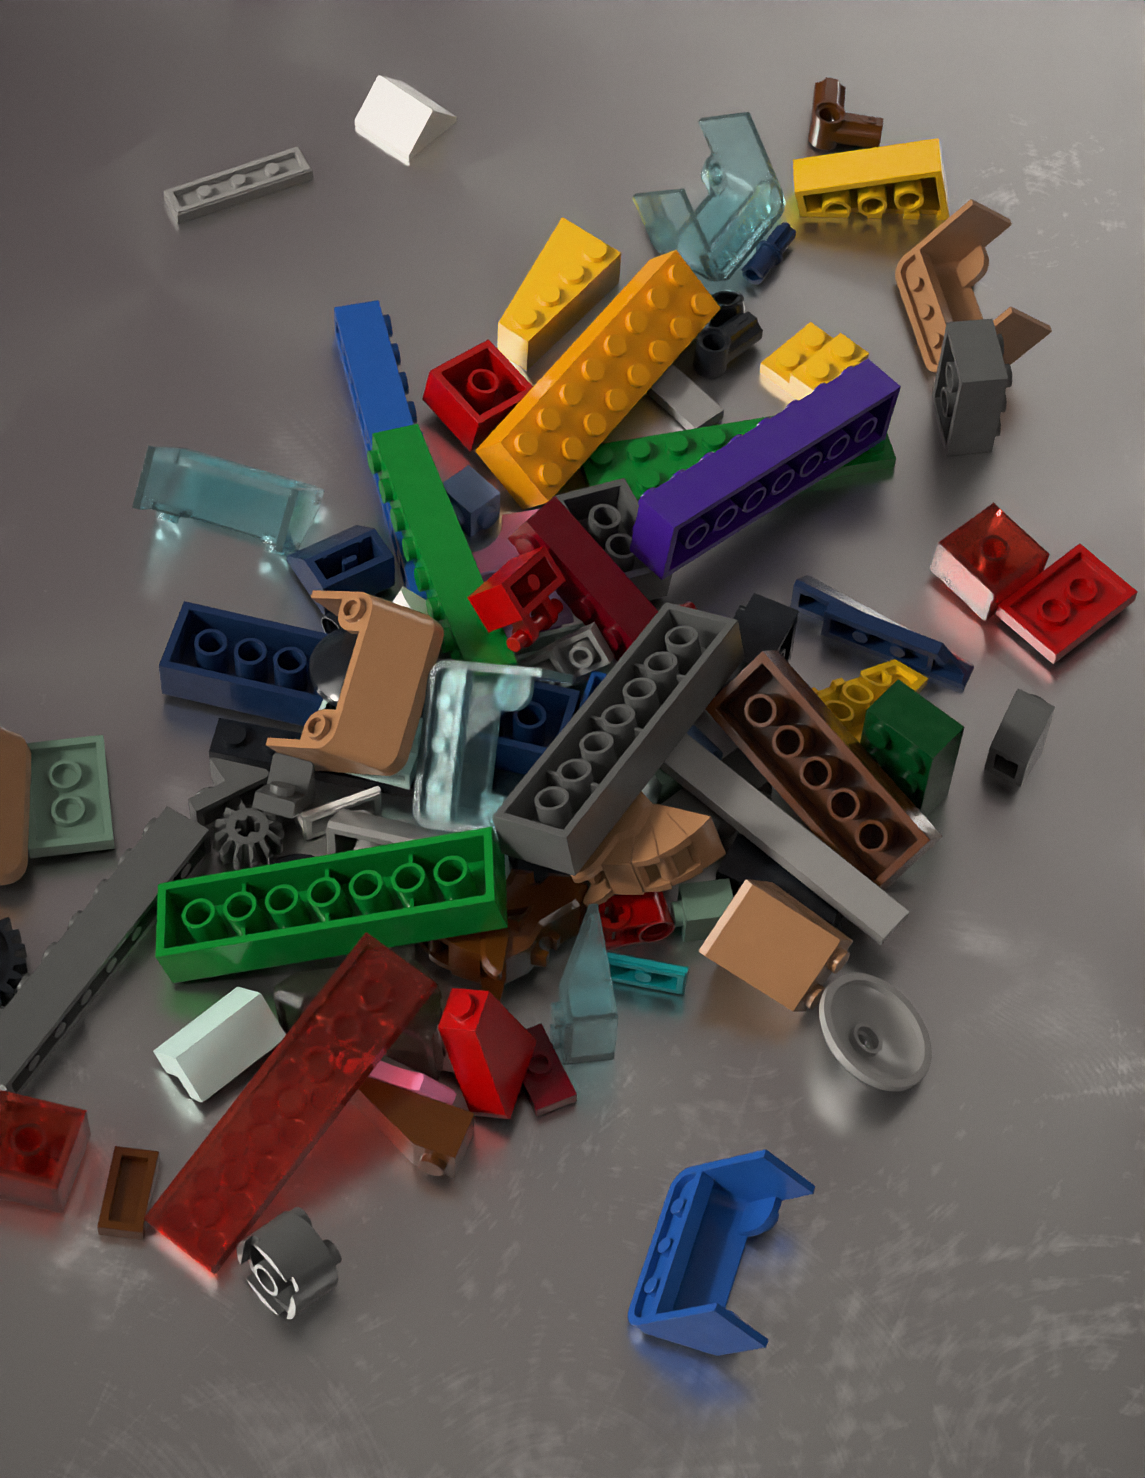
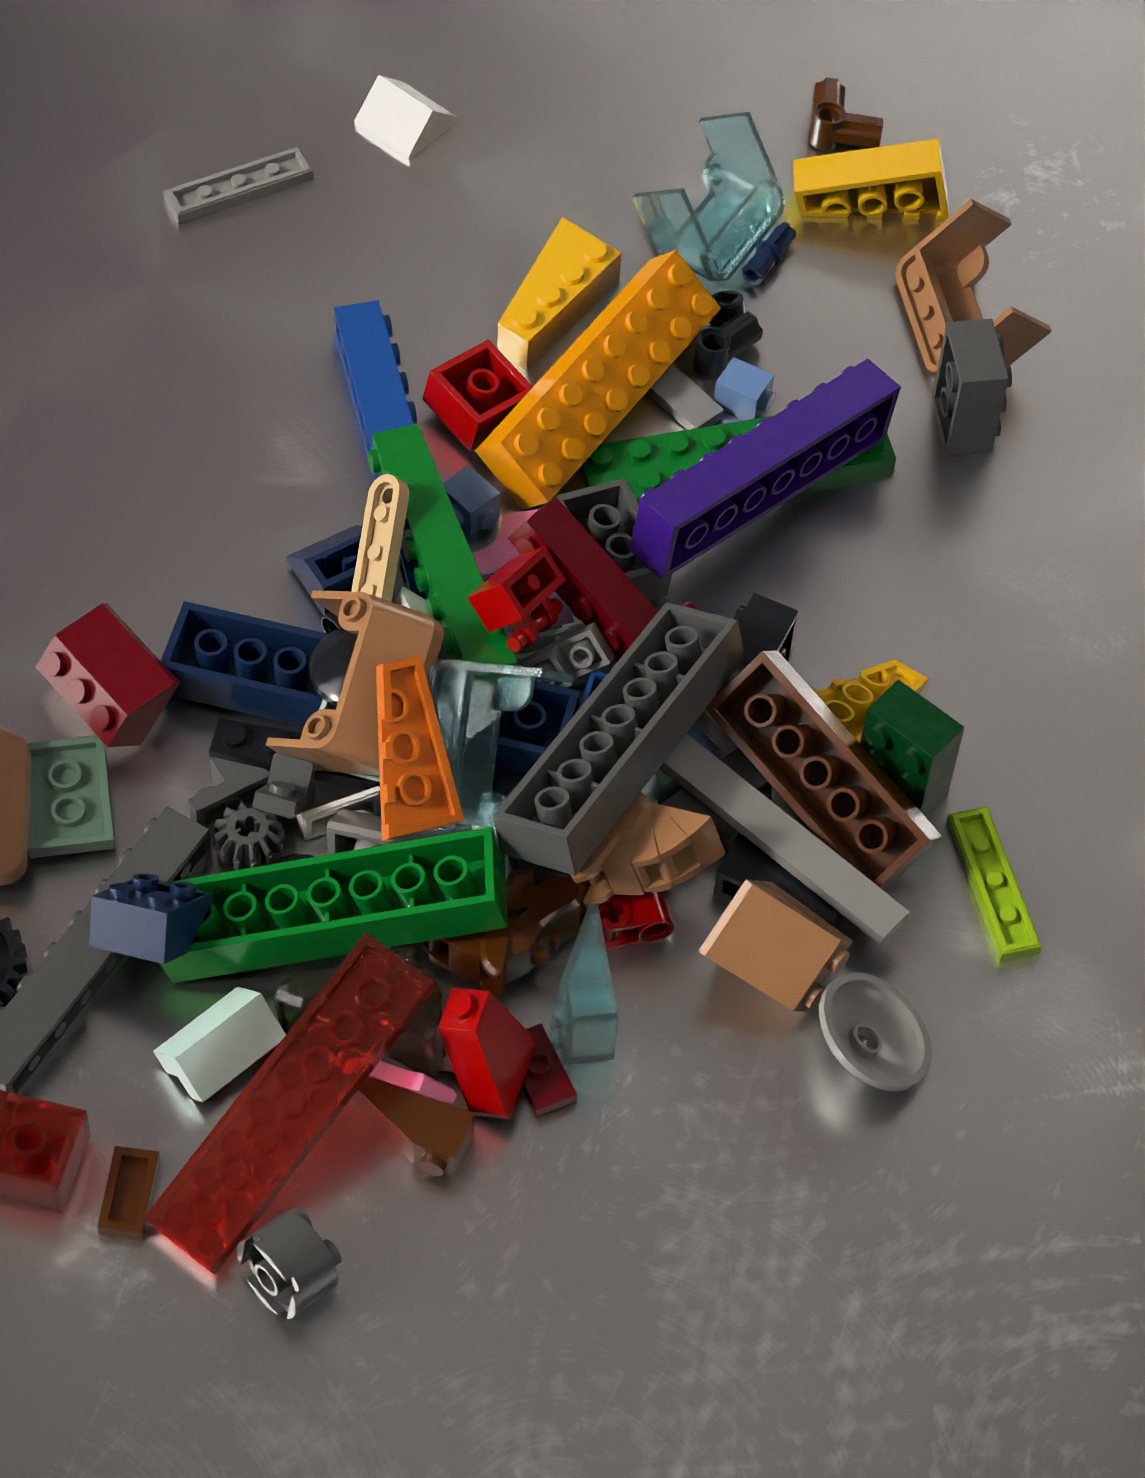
clear light blue windscreen [132,445,325,557] -> none
teal slope [600,951,690,995] -> none
blue windscreen [628,1149,816,1356] -> none
sand green brick [671,878,733,942] -> none
yellow plate [760,322,869,400] -> none
dark blue wedge [790,575,975,690] -> none
clear red brick [929,503,1050,621] -> none
dark grey slope [984,689,1055,787] -> none
red plate [996,543,1138,664] -> none
none -> dark red slope [35,603,180,747]
none -> dark blue slope [89,873,213,964]
none -> tan plate [351,474,409,602]
none -> orange wing [376,655,465,841]
none -> medium blue brick [714,357,776,421]
none -> lime tile [947,806,1042,962]

